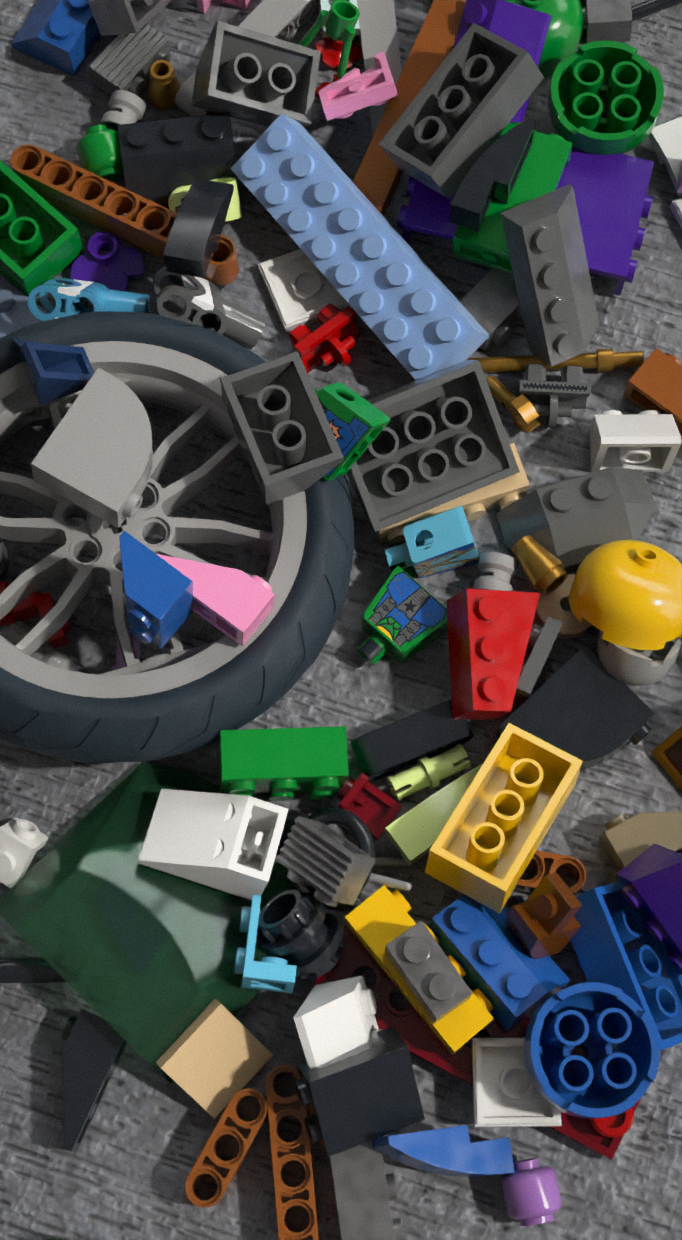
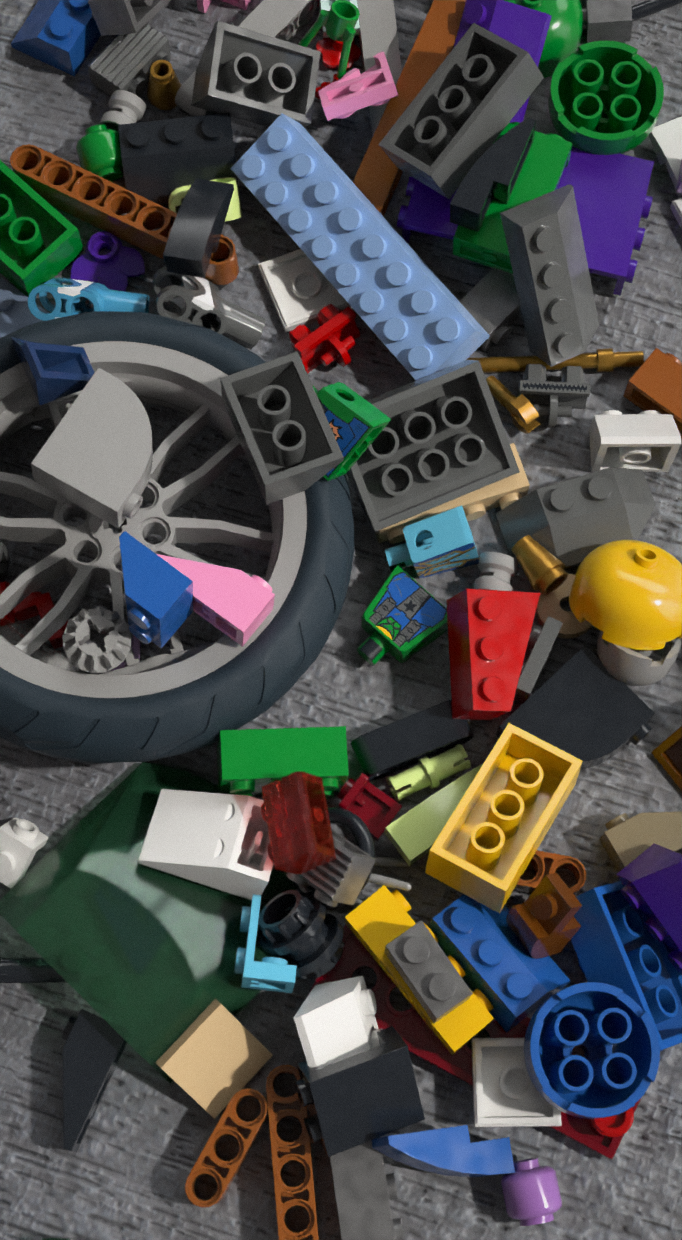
none -> light grey gear [62,605,131,673]
none -> clear red brick [261,771,336,874]

